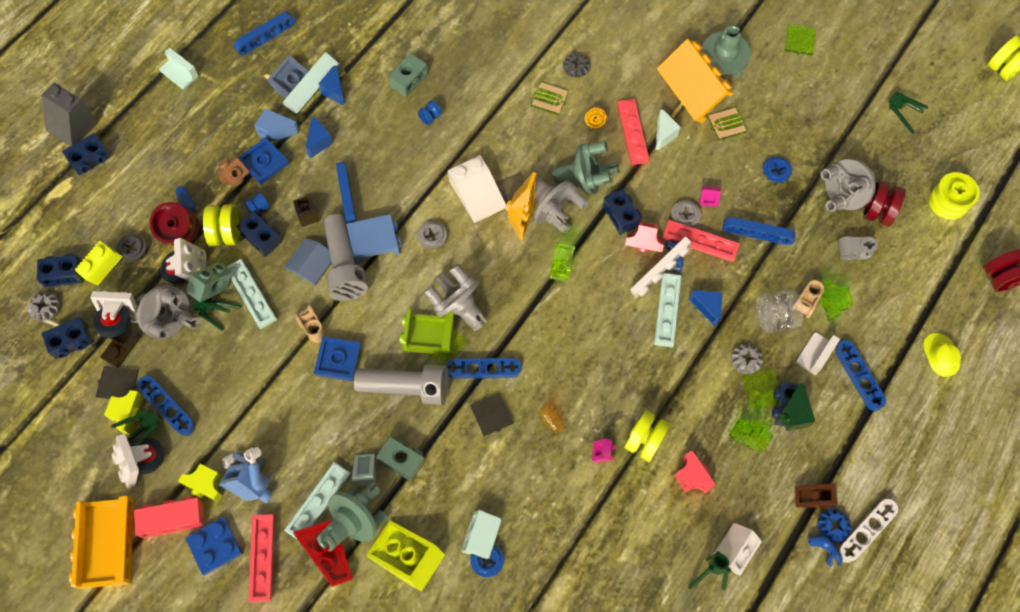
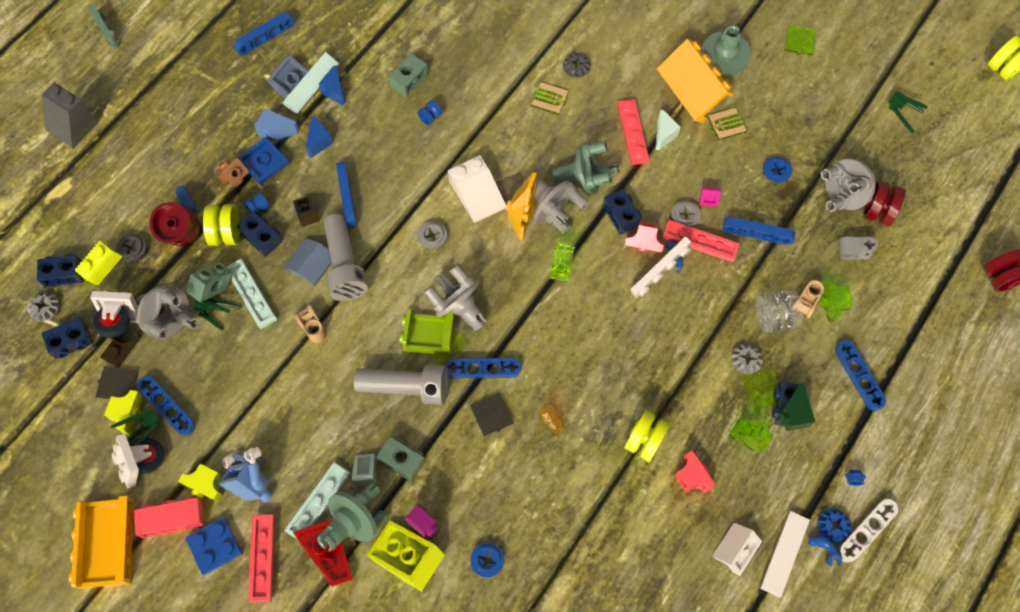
dark blue brick [62,133,111,176] -> none
light aqua panel [159,48,199,89] -> none
white plate [160,238,207,285] -> none
blue plate [314,337,362,381] -> none
medium blue panel [346,214,402,265] -> none
light aqua panel [460,510,501,559] -> none
yellow plate [585,107,607,129] -> none
dark pink tile [592,439,616,463] -> none
light aqua tile [654,273,682,348] -> none
blue slope [688,290,722,327] -> none
dark green plant [688,551,731,590] -> none
reddish brown slope [795,483,838,510] -> none
white panel [796,332,840,375] -> none
neon yellow piece [923,333,961,377] -> none
neon yellow wheel [929,172,980,220] -> none
none -> sand green plate [87,4,120,49]
none -> magenta brick [405,504,440,541]
none -> white tile [760,511,810,598]
none -> blue plate [845,470,867,486]

